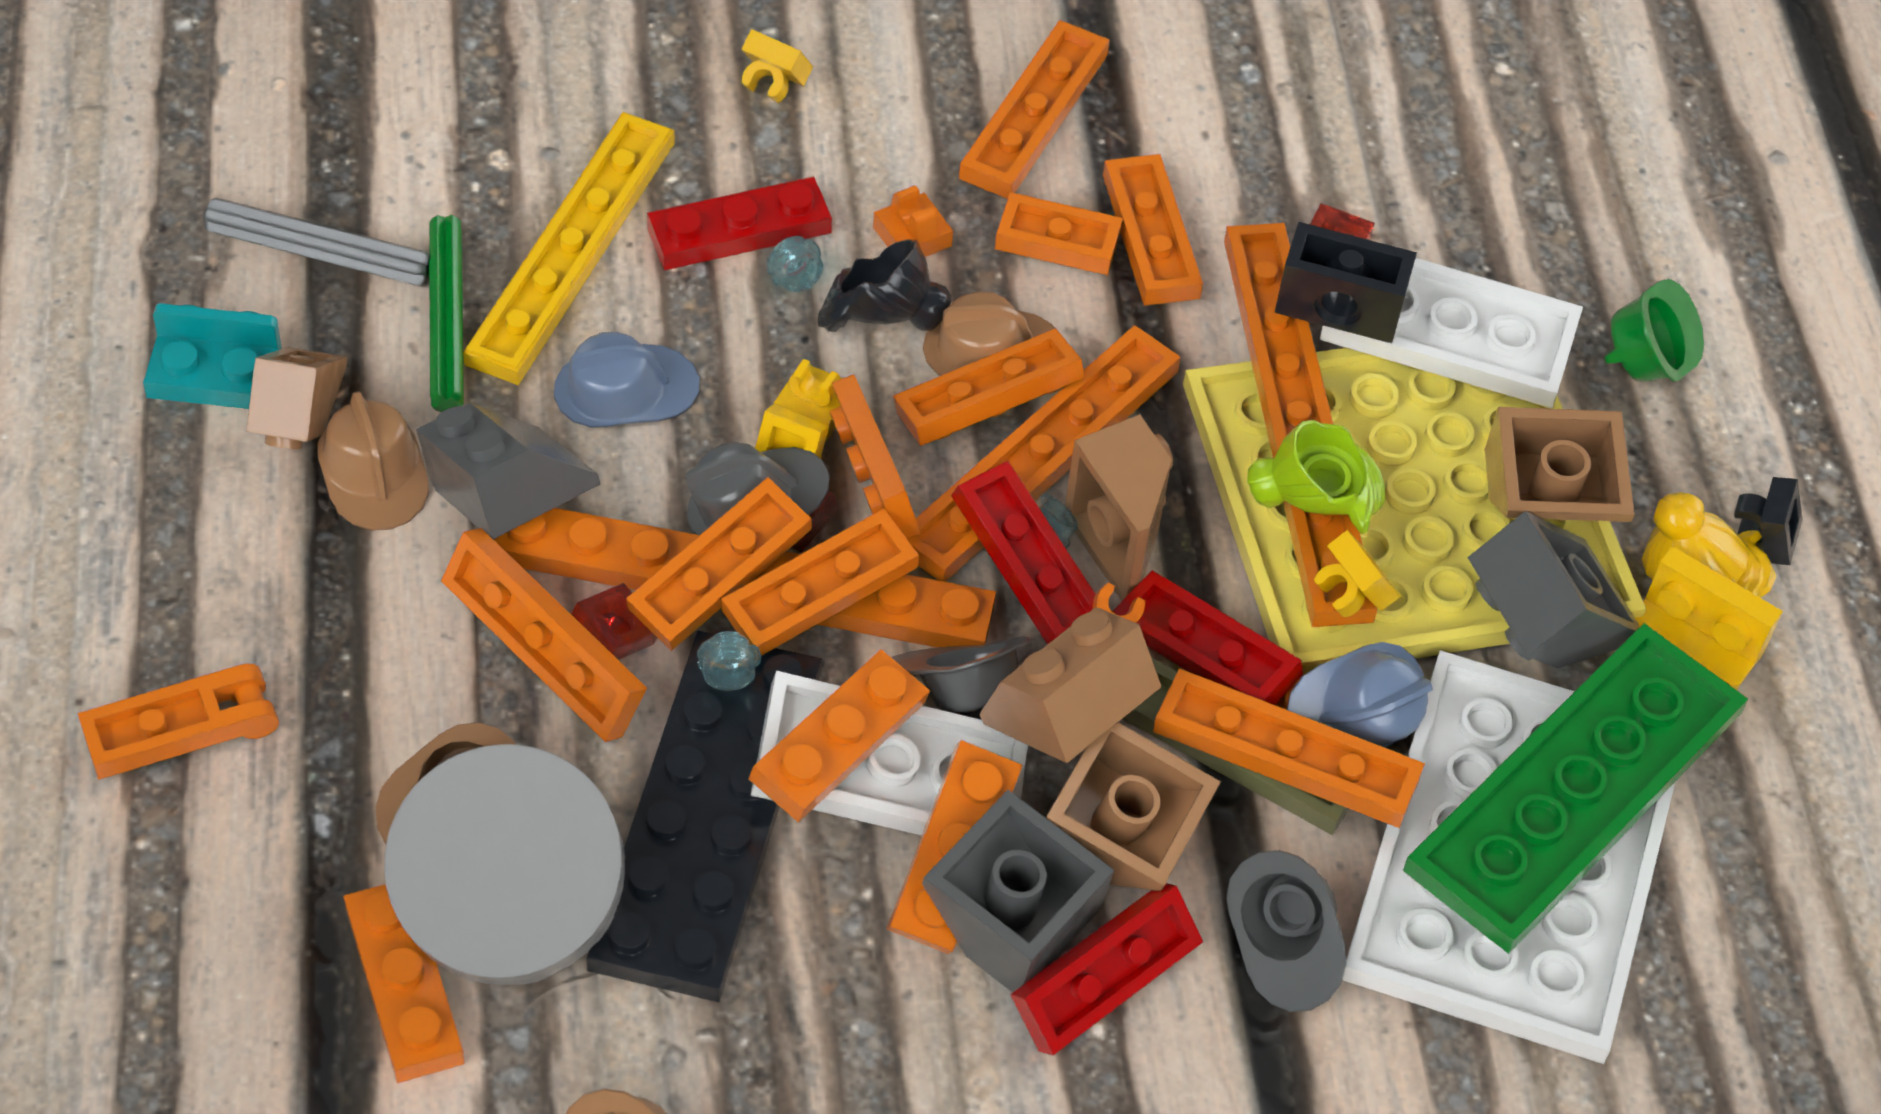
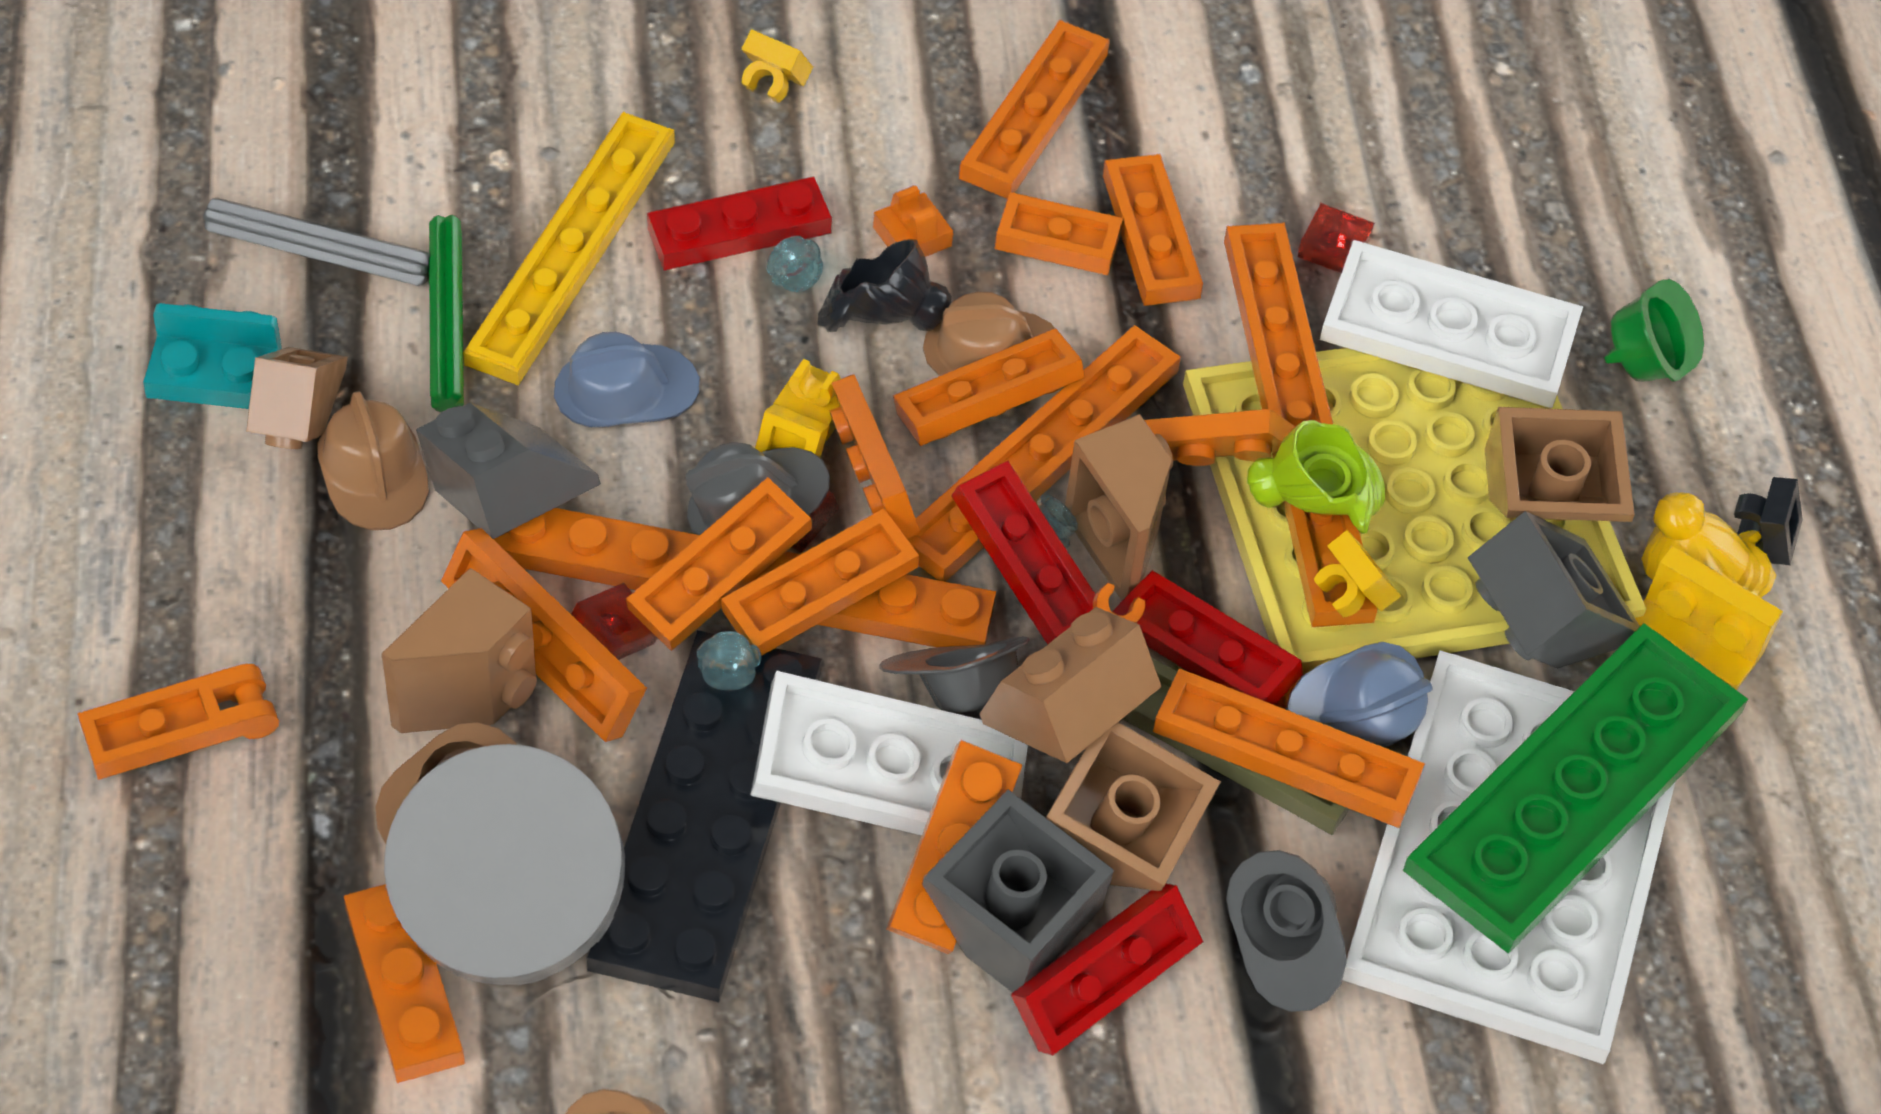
orange plate [749,649,930,823] -> none
black brick [1274,222,1417,344] -> none
none -> medium nougat slope [381,568,537,733]
none -> orange plate [1144,409,1295,466]

